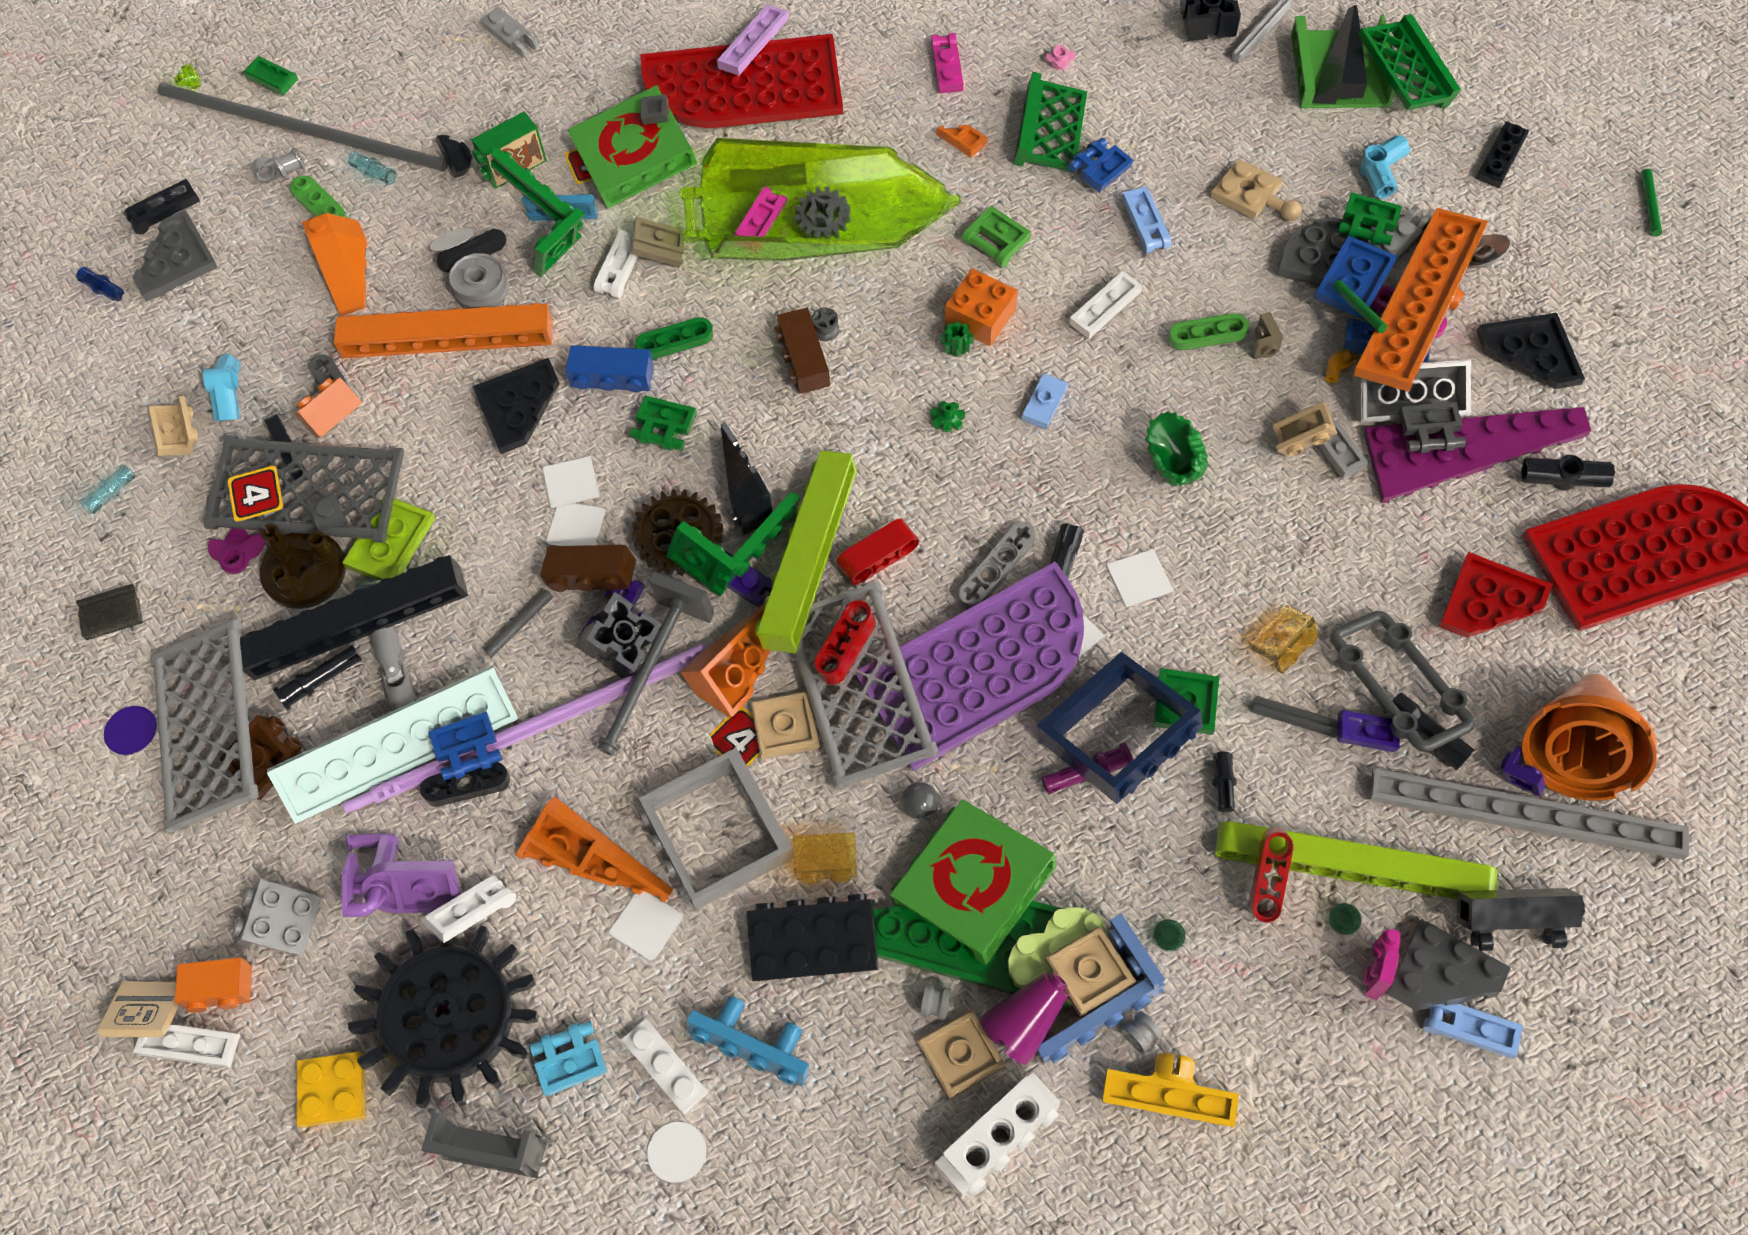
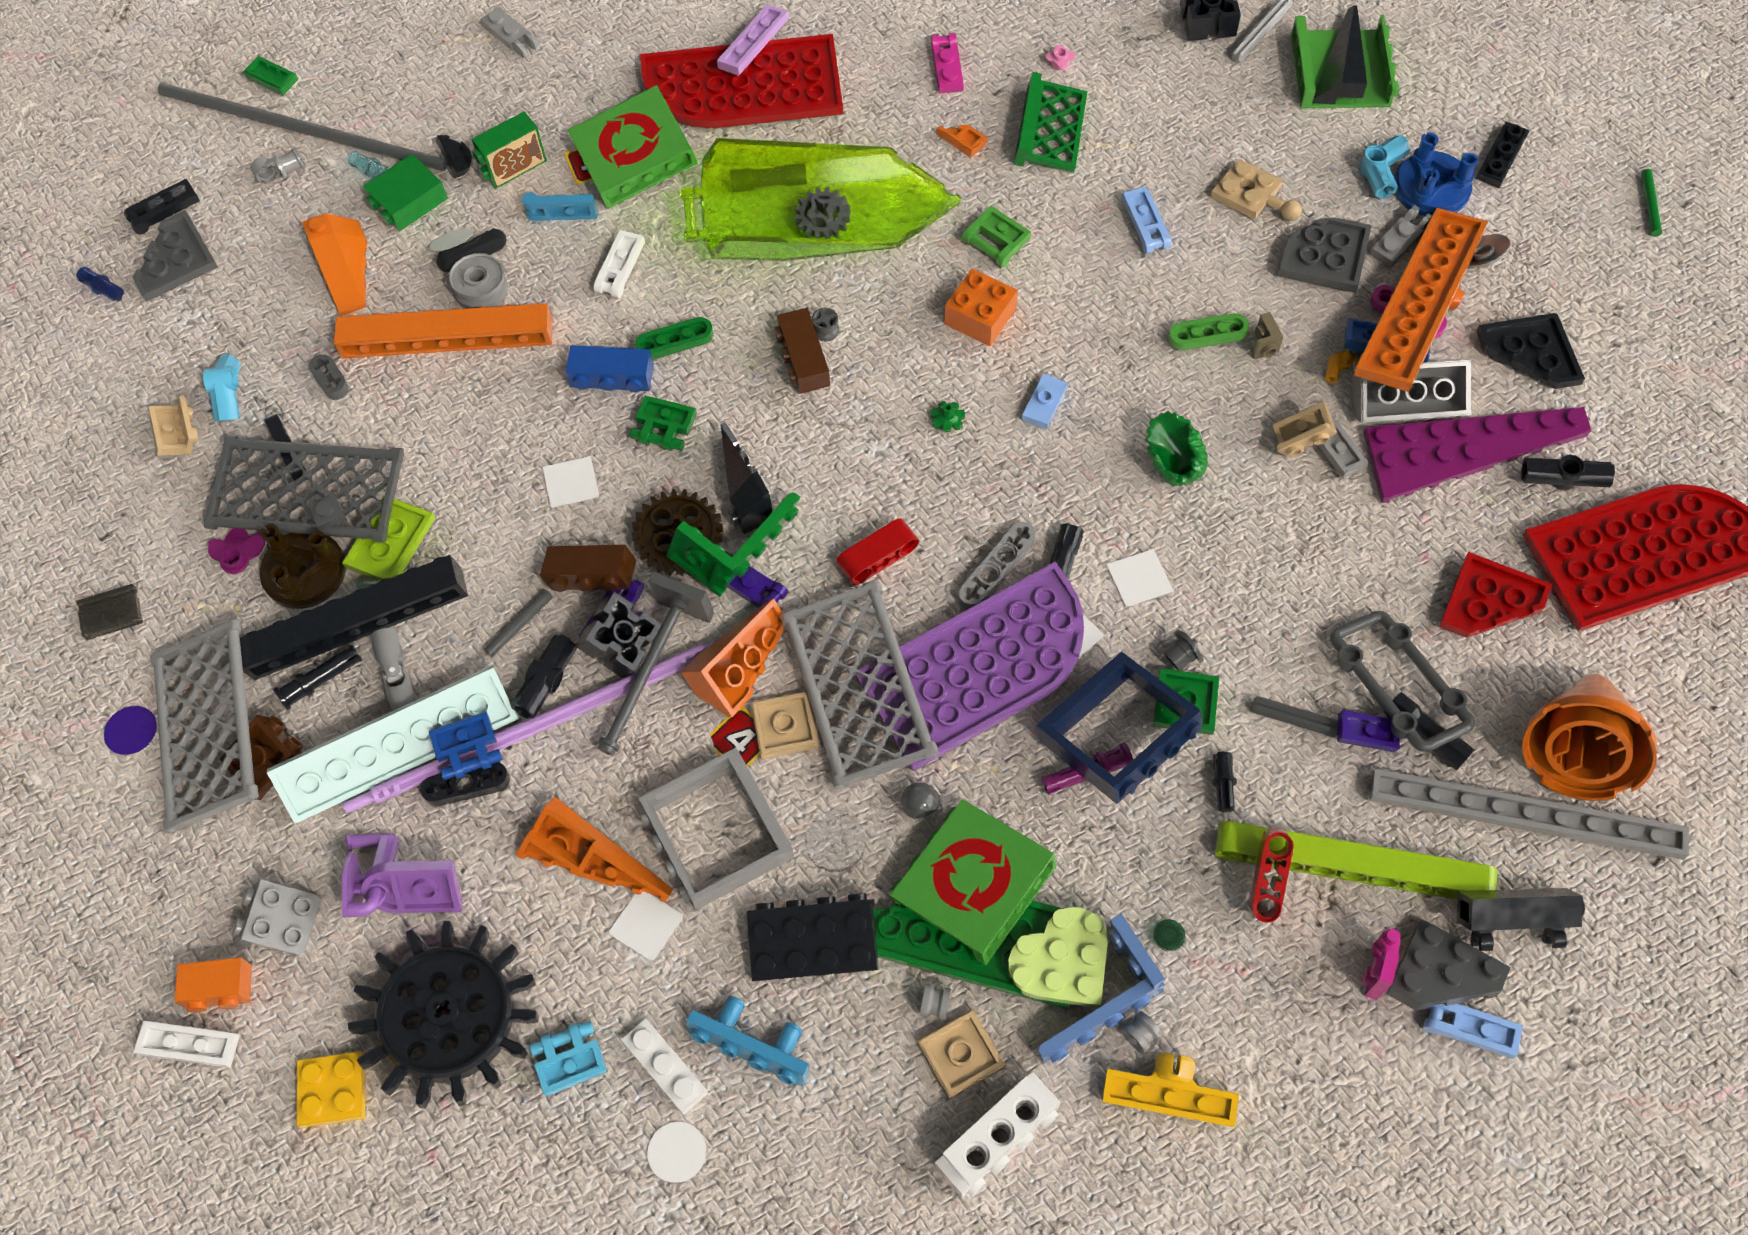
clear light blue pin [80,465,136,515] -> none
tan tile [97,981,179,1037] -> none
clear neon green tile [174,63,202,90] -> none
sticker [228,466,283,522] -> none
bright green plate [290,175,347,218] -> none
brick [293,377,362,438] -> none
dark grey piece [421,1108,552,1179] -> none
white plate [424,876,516,943] -> none
black plate [473,358,559,454] -> none
green bracket [491,146,585,277] -> none
white sticker [546,503,606,546] -> none
dark tan plate [630,217,685,267] -> none
dark grey plate [641,94,669,125] -> none
dark pink plate [734,186,788,250] -> none
lime brick [755,450,857,654] -> none
clear yellow bracket [793,832,857,884] -> none
red beam [814,600,876,685] -> none
green gear [940,321,974,357] -> none
magenta cone [980,972,1069,1065] -> none
tan tile [1045,926,1136,1016] -> none
blue plate [1068,137,1134,193] -> none
white plate [1069,271,1143,339] -> none
clear yellow bracket [1249,605,1318,674] -> none
blue plate [1314,235,1398,320] -> none
clear green plate [1329,903,1362,935] -> none
green bar [1333,280,1387,333] -> none
green plate [1338,192,1402,246] -> none
green fence [1358,14,1461,110] -> none
dark grey plate [1398,402,1466,454] -> none
dark purple bracket [1501,746,1546,797] -> none
none -> green brick [363,154,448,232]
none -> black piece [511,634,577,719]
none -> dark grey piece [1163,629,1204,671]
none -> blue piece [1394,132,1479,216]

